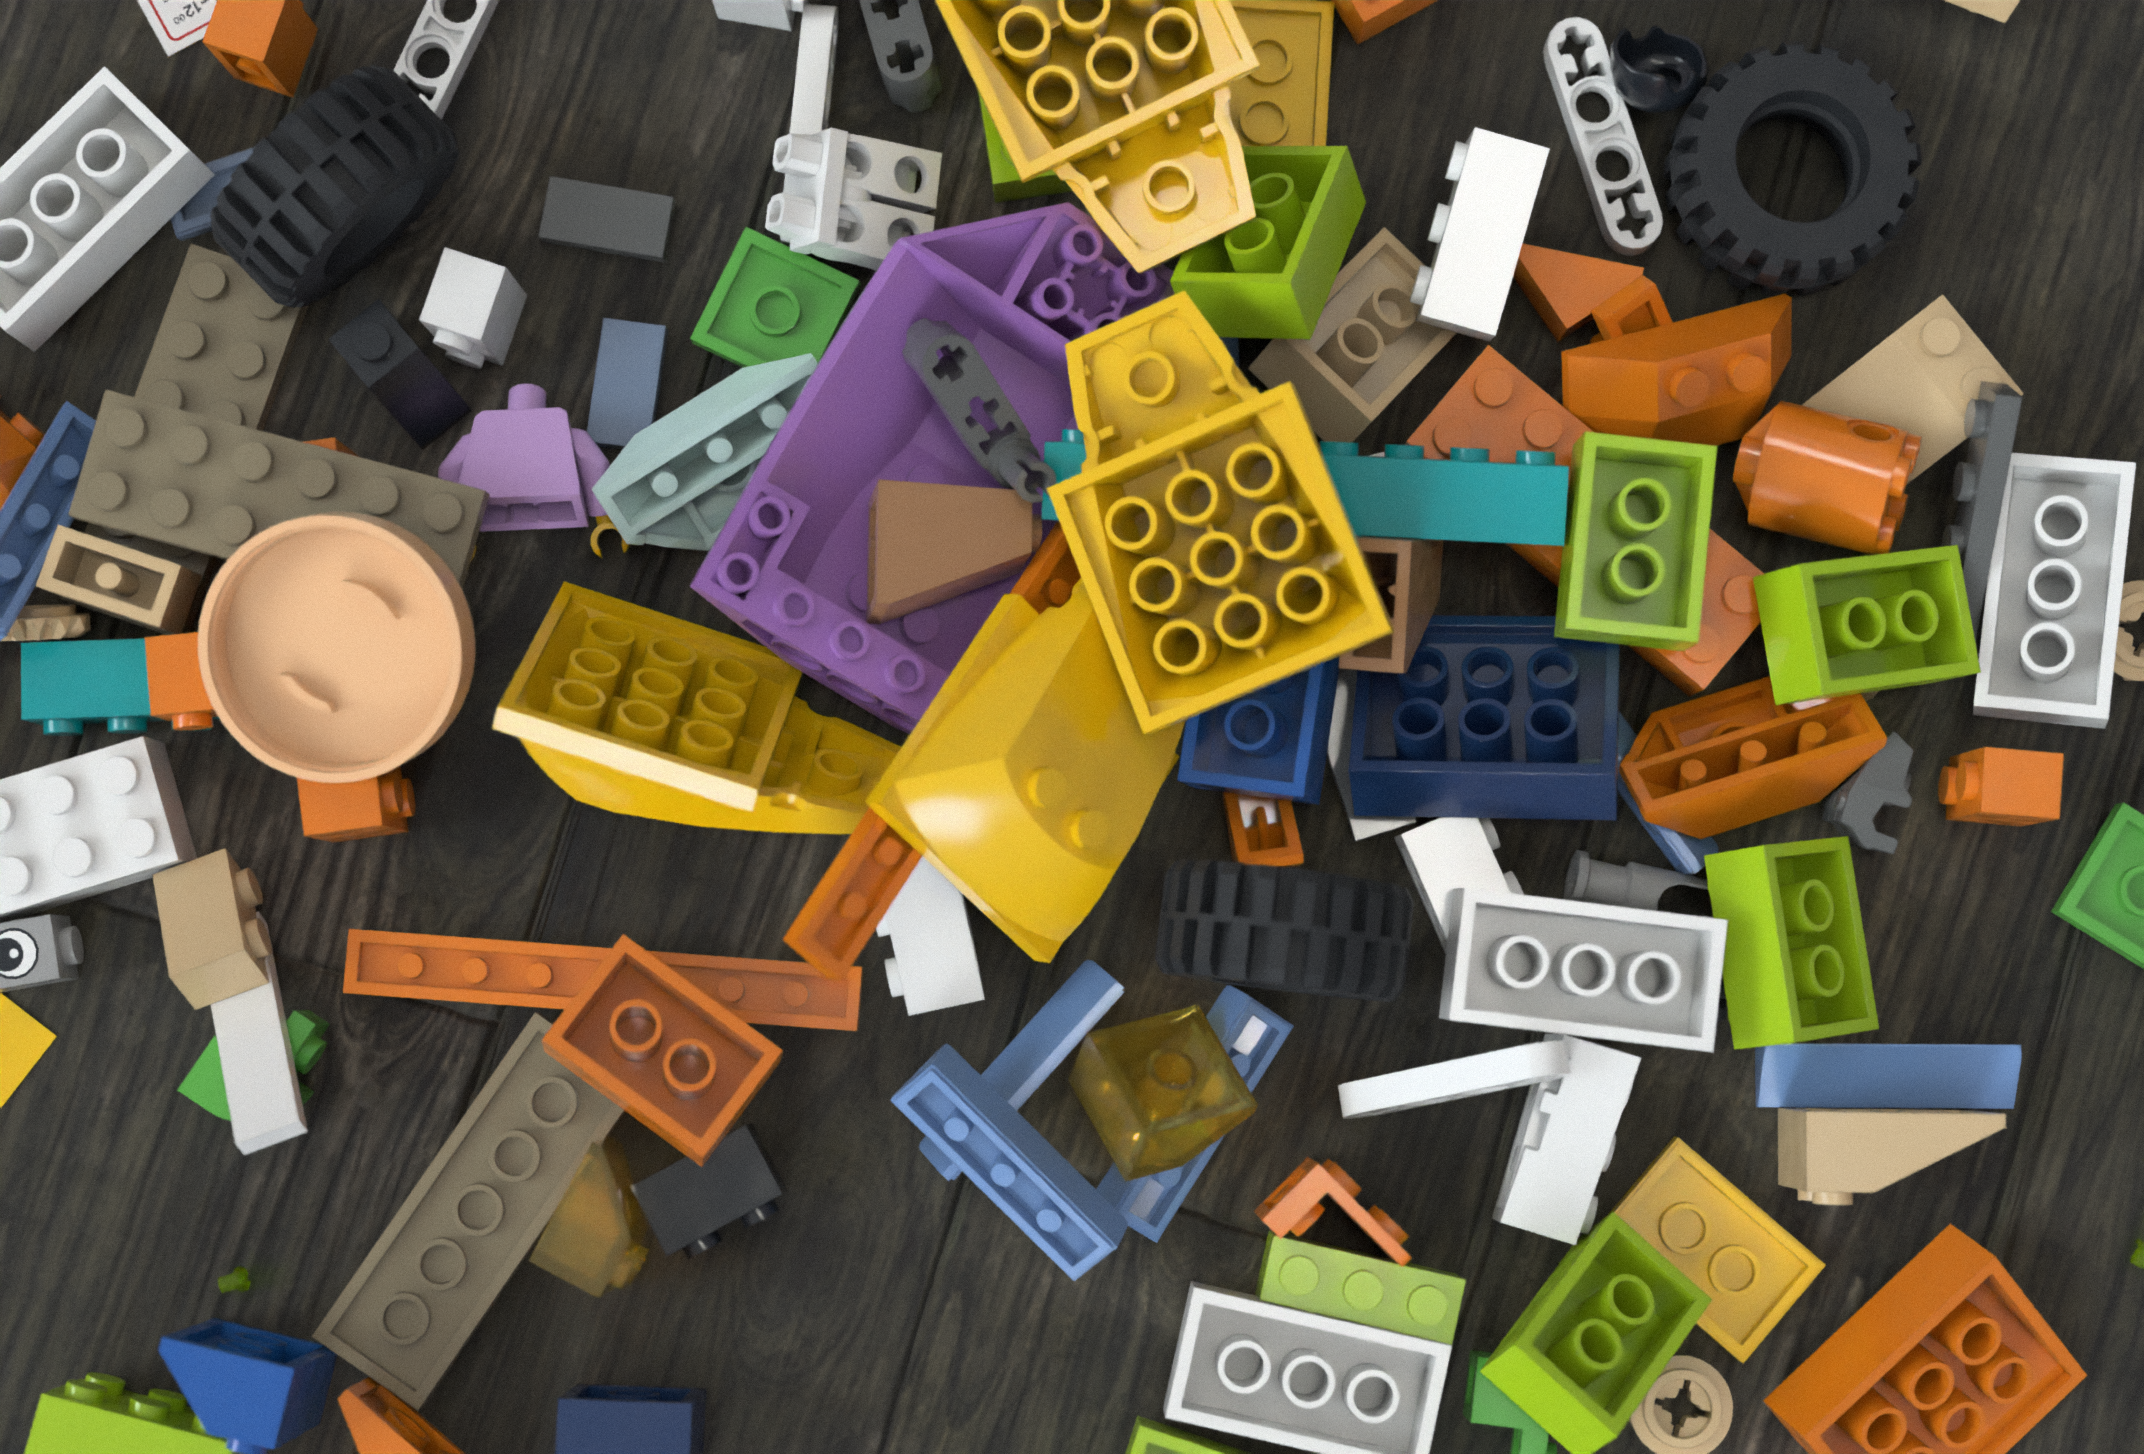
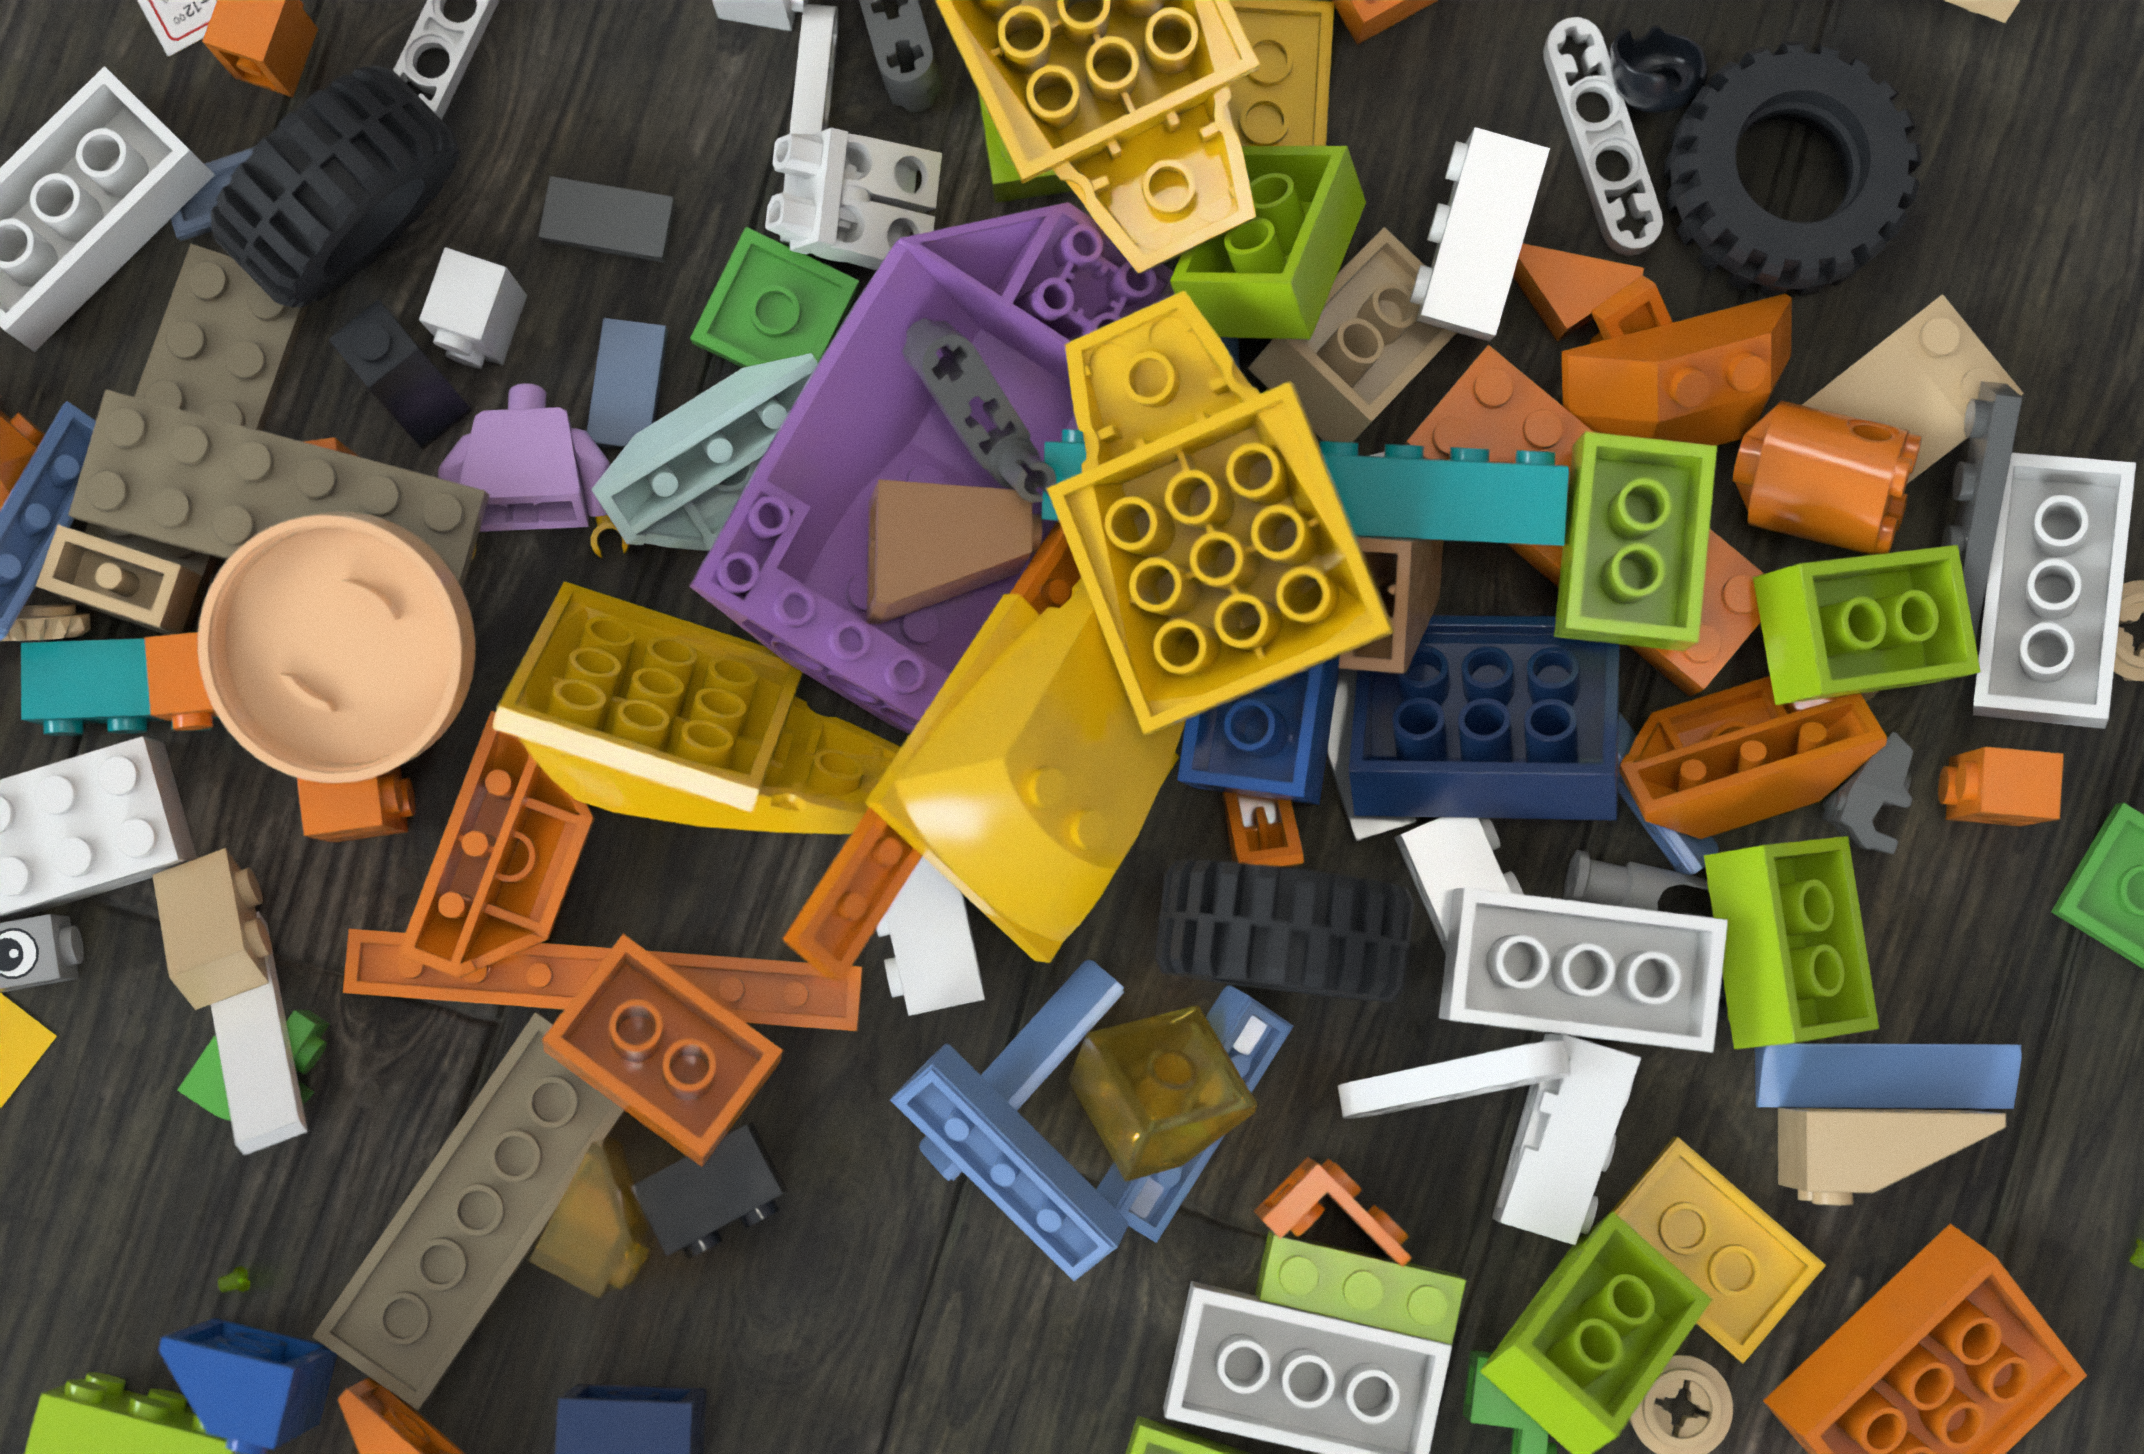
none -> orange wedge [397,711,595,978]

